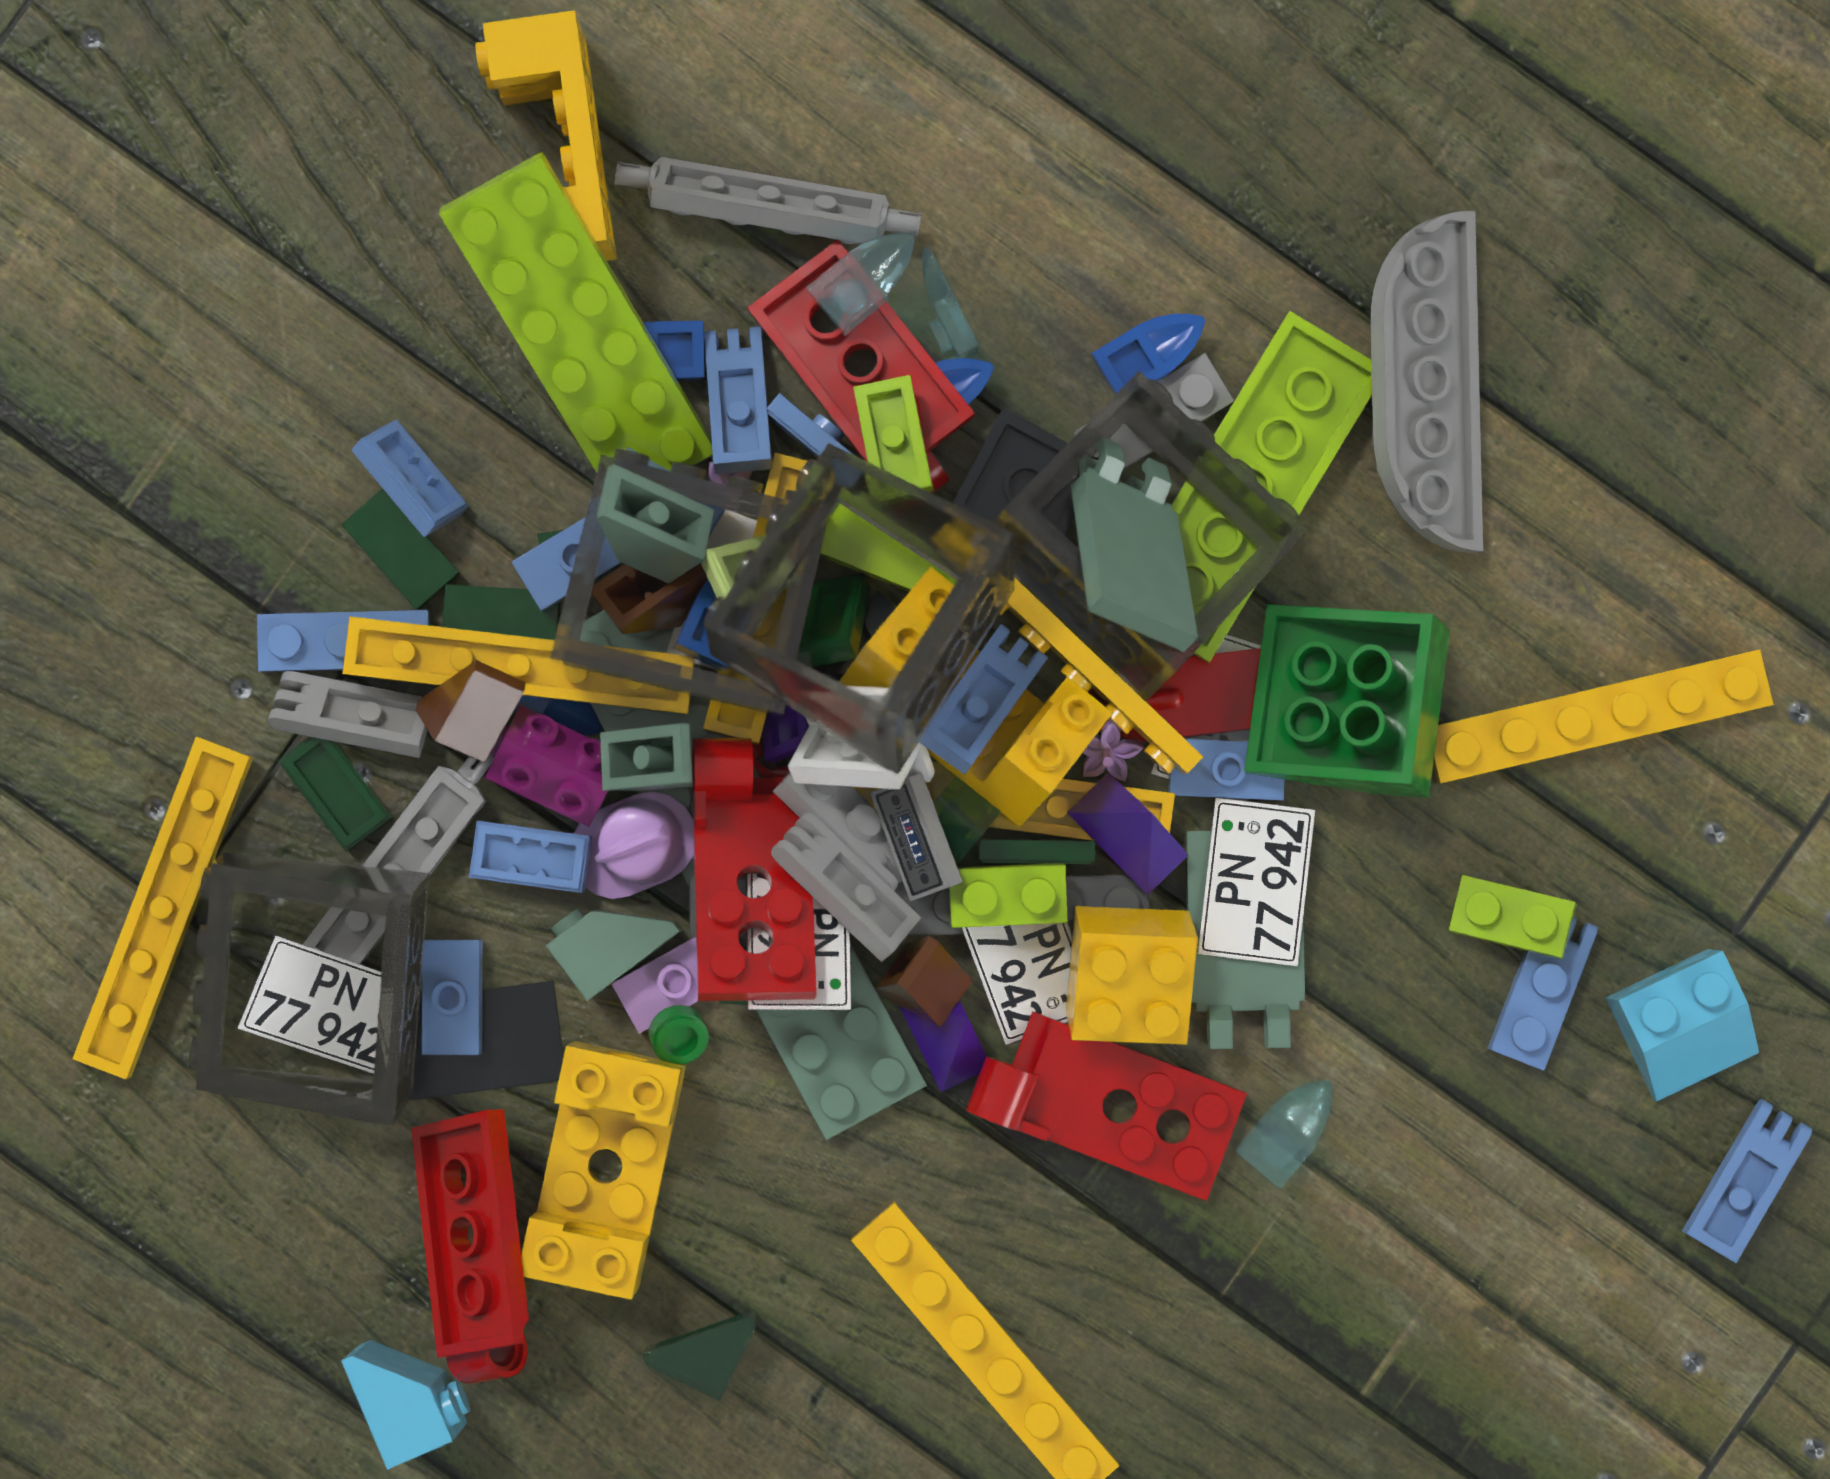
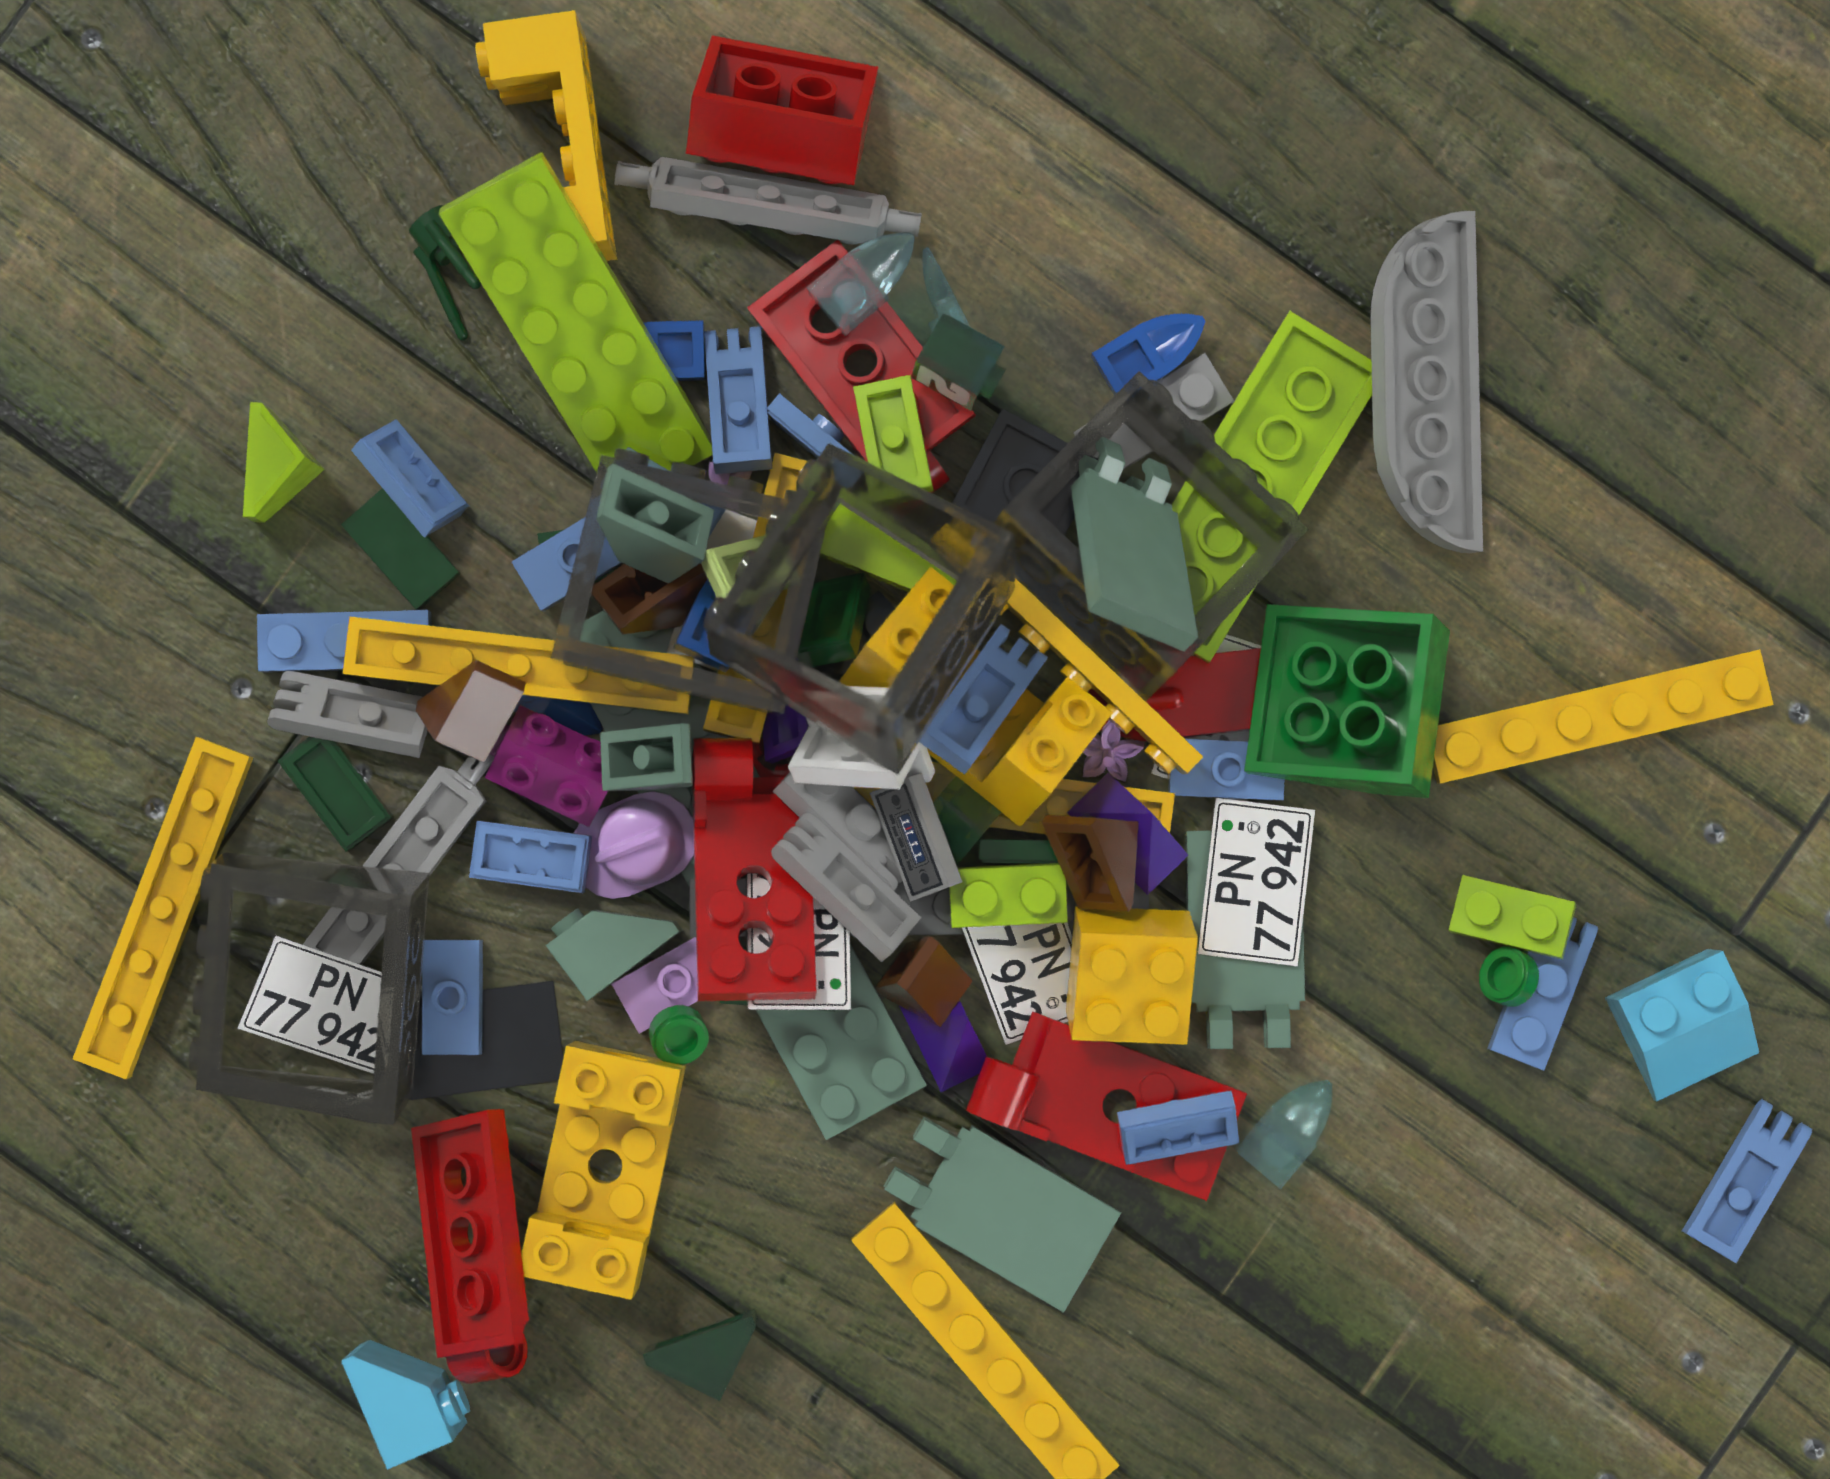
dark green tile [442,585,560,640] -> none
none -> lime slope [243,402,325,523]
none -> dark green plant [409,205,481,341]
none -> red slope [686,35,879,186]
none -> sand green tile [884,1116,1121,1313]
none -> clear green brick [911,312,1007,411]
none -> reddish brown slope [1041,815,1139,912]
none -> medium blue plate [1117,1091,1239,1165]
none -> green tile [1479,946,1539,1007]

